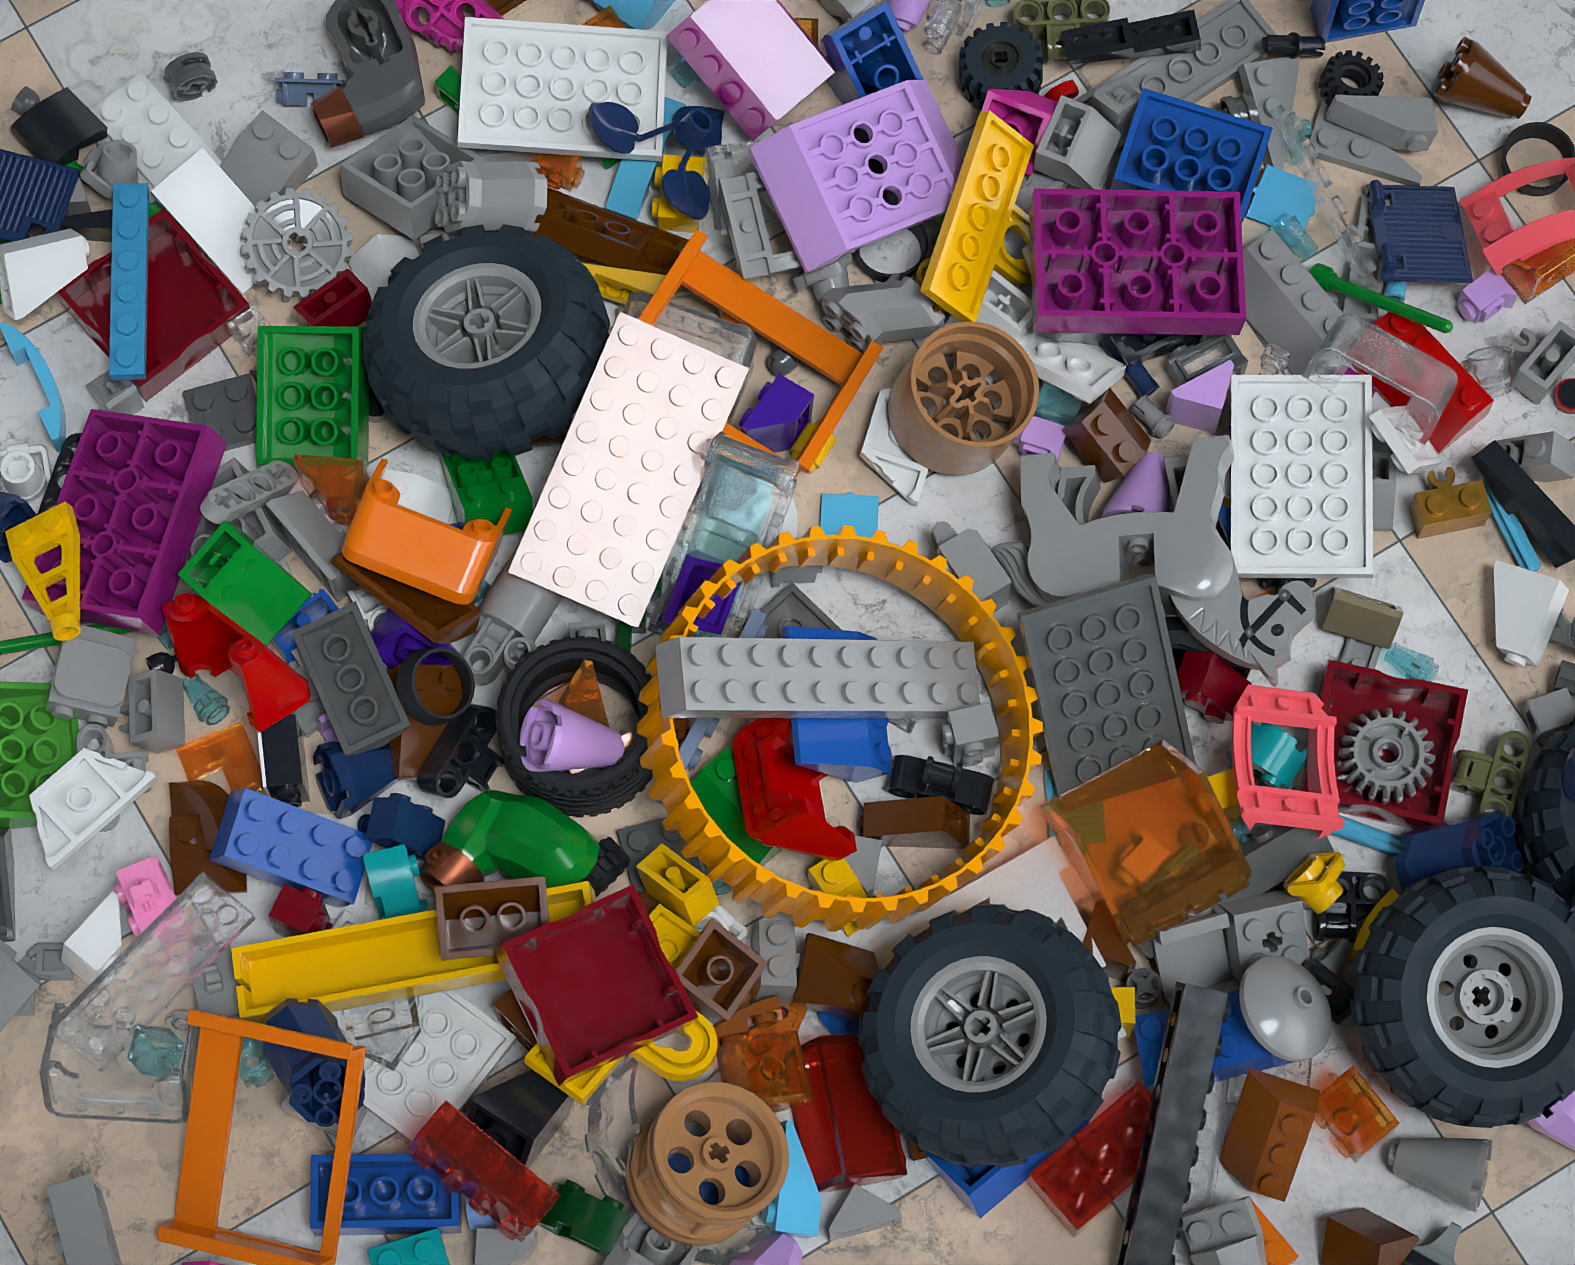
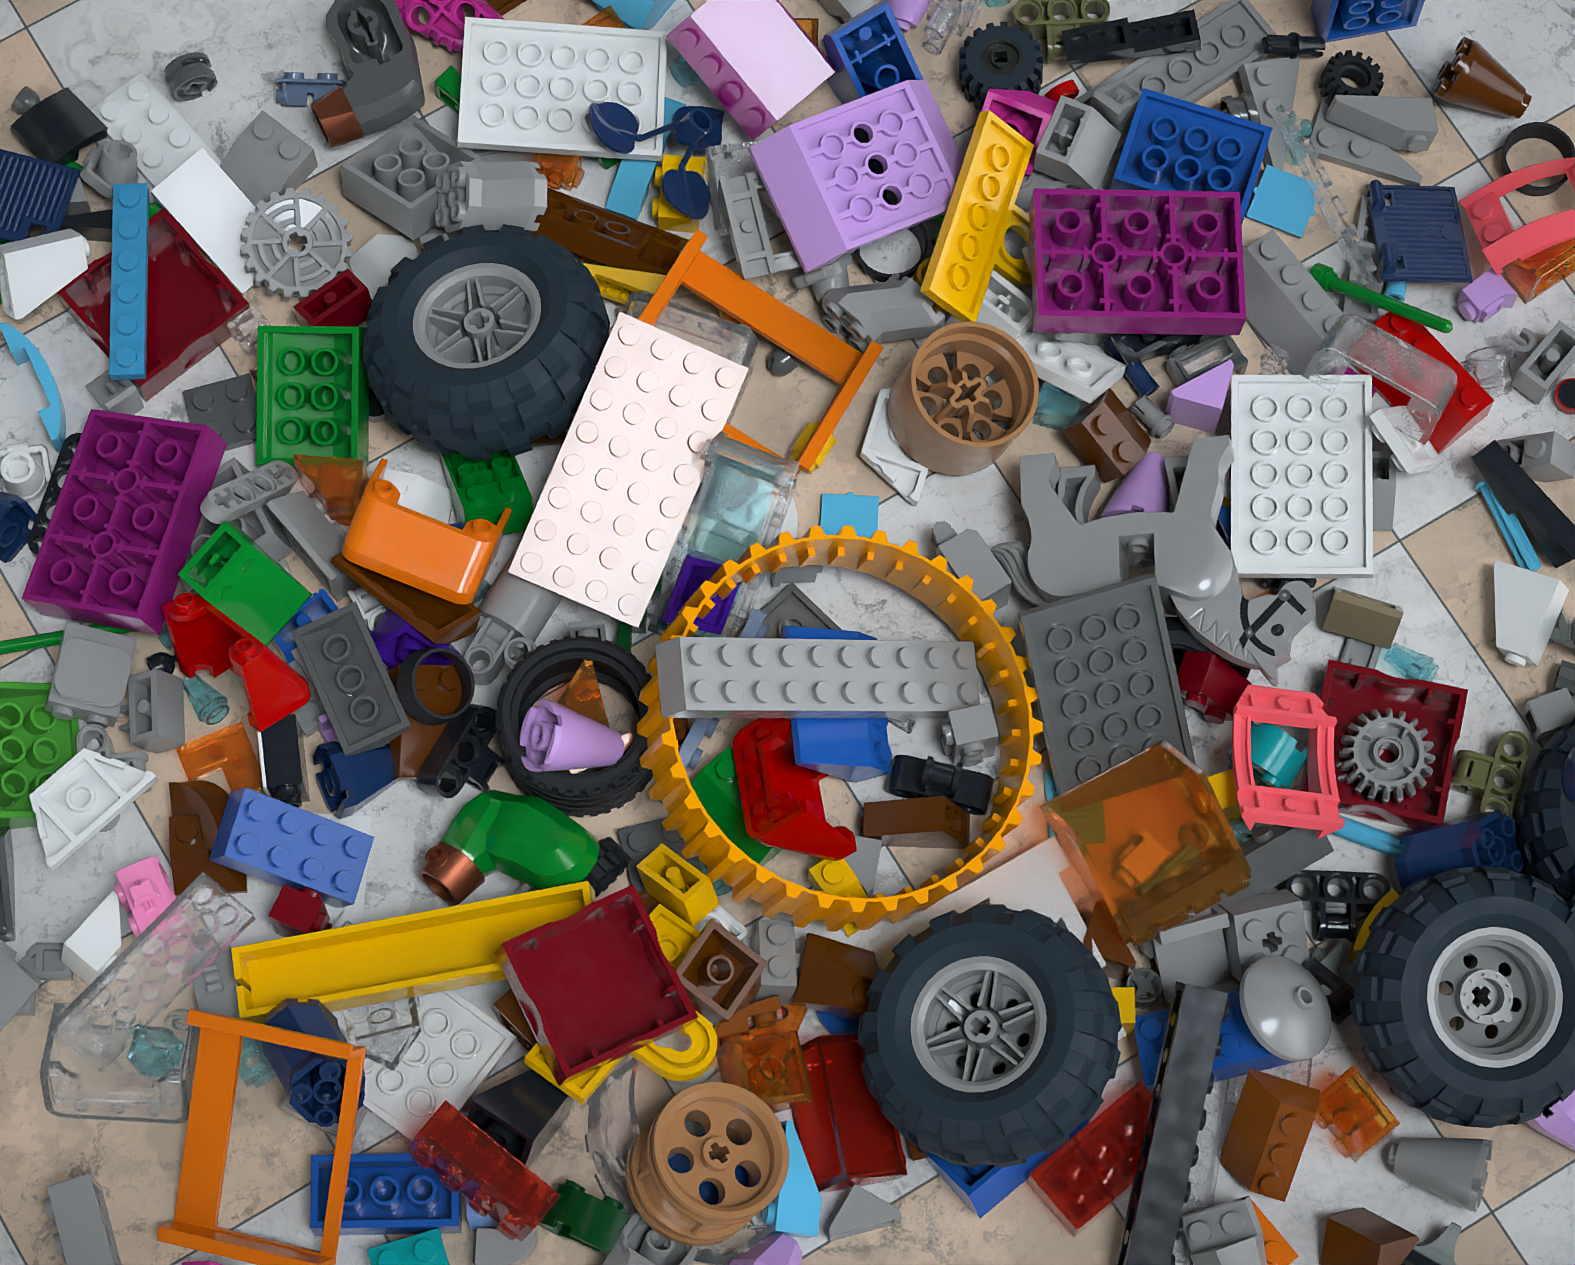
yellow plate [5,501,81,641] -> none
dark blue brick [358,793,446,861] -> none
teal brick [363,844,430,920] -> none
reddish brown slope [434,876,550,960] -> none
dark purple slope [739,374,814,457] -> none
lavender window [1013,416,1067,462] -> none
clear light blue cone [1268,212,1319,261] -> none
yellow piece [1283,852,1345,914] -> none
pearl gold brick [1409,467,1492,539] -> none

